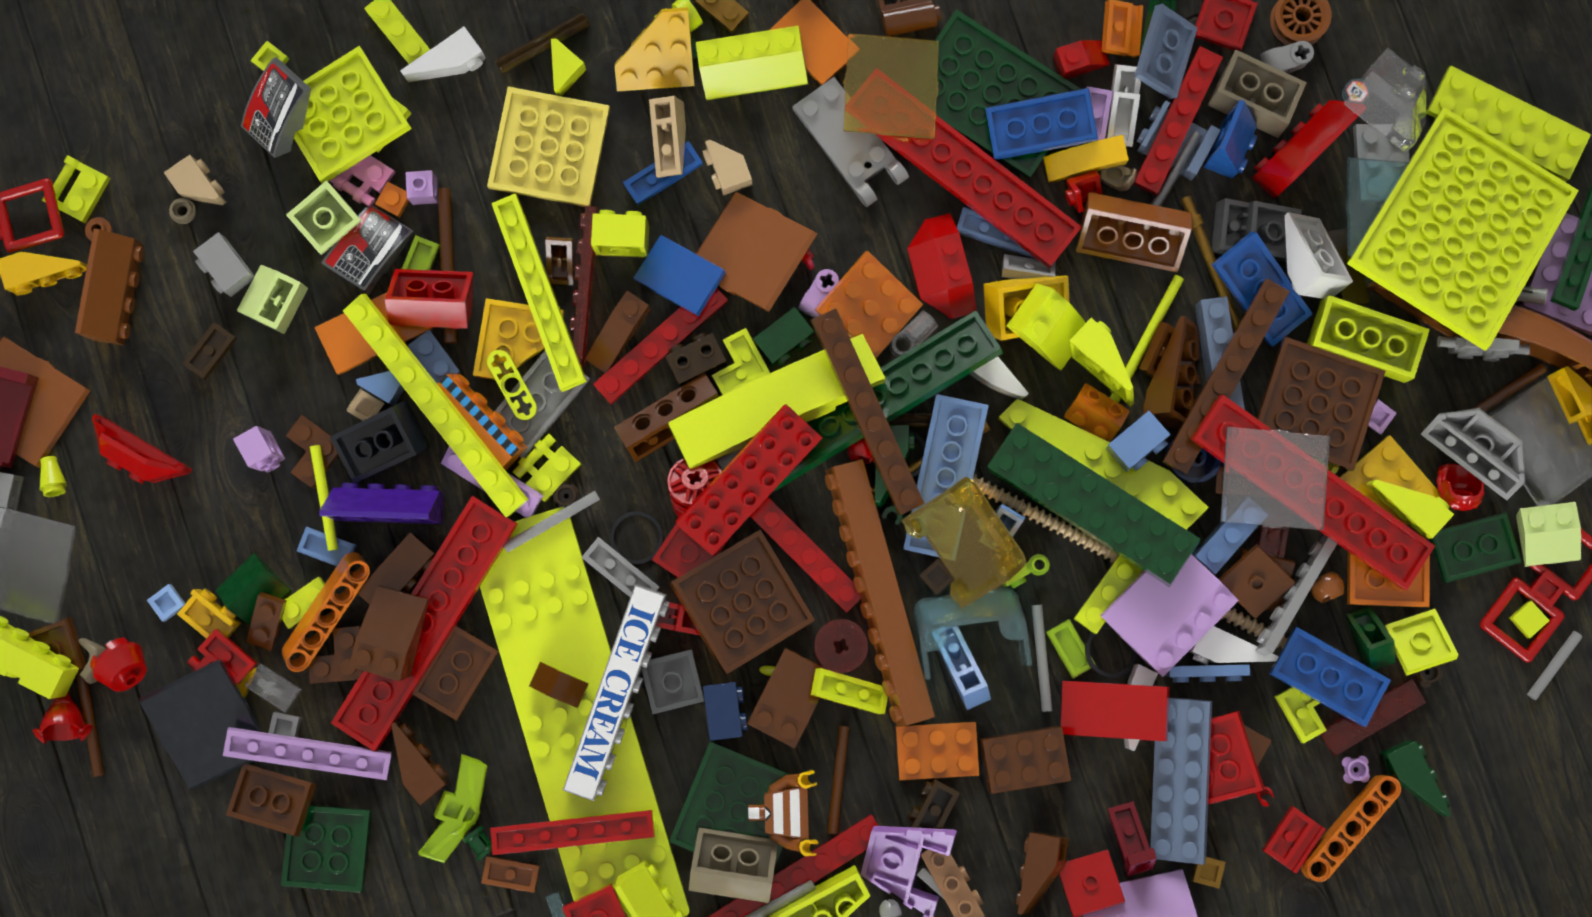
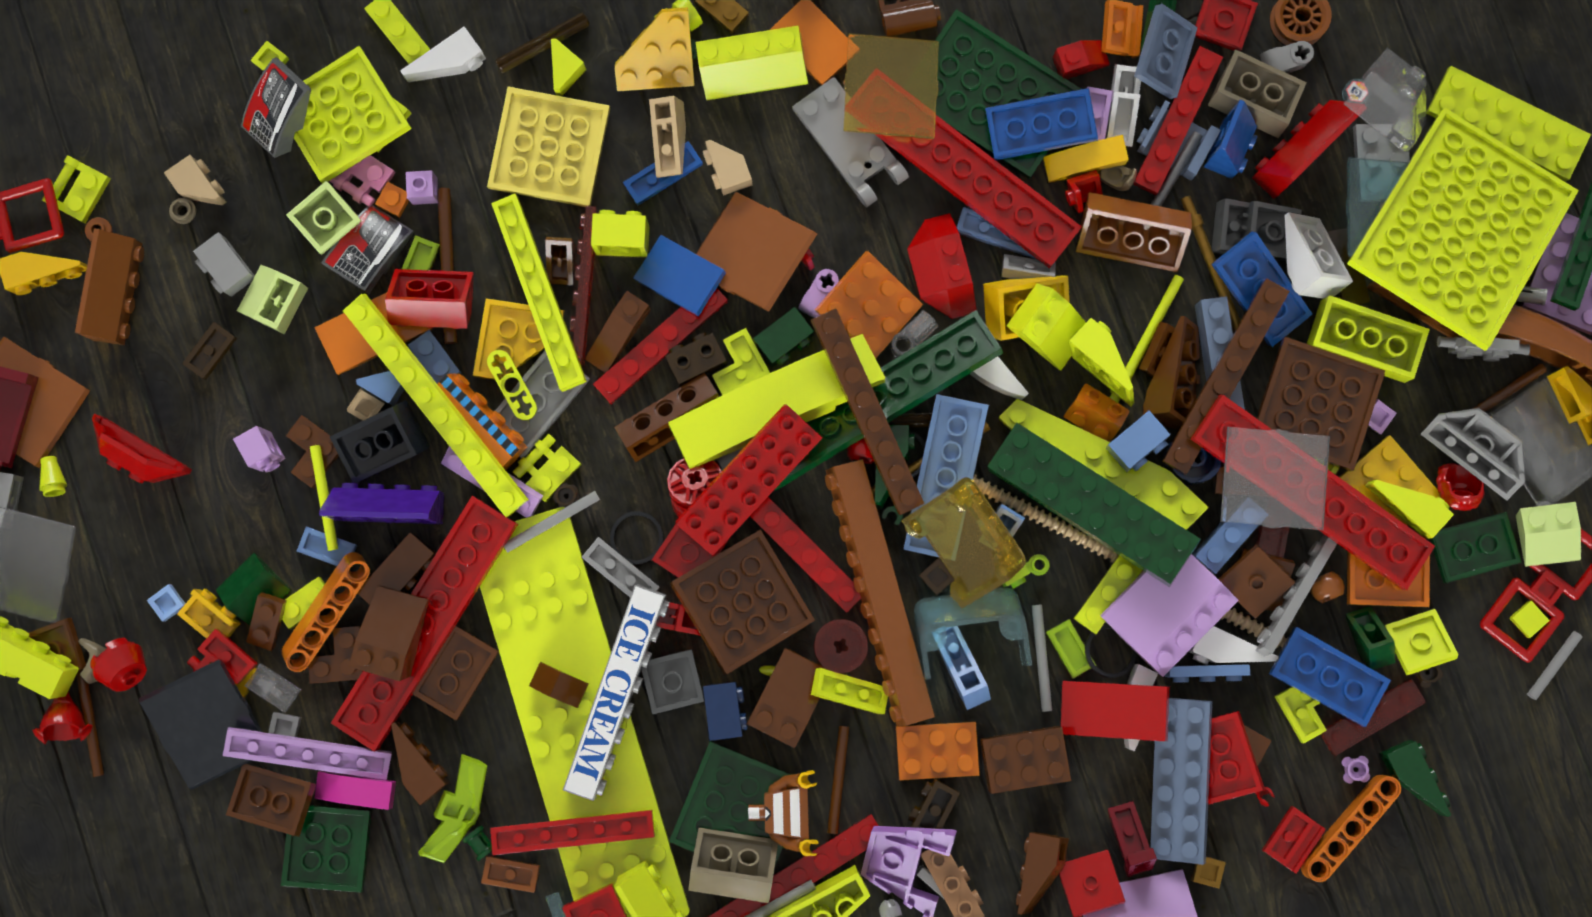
none -> dark pink slope [315,771,396,810]

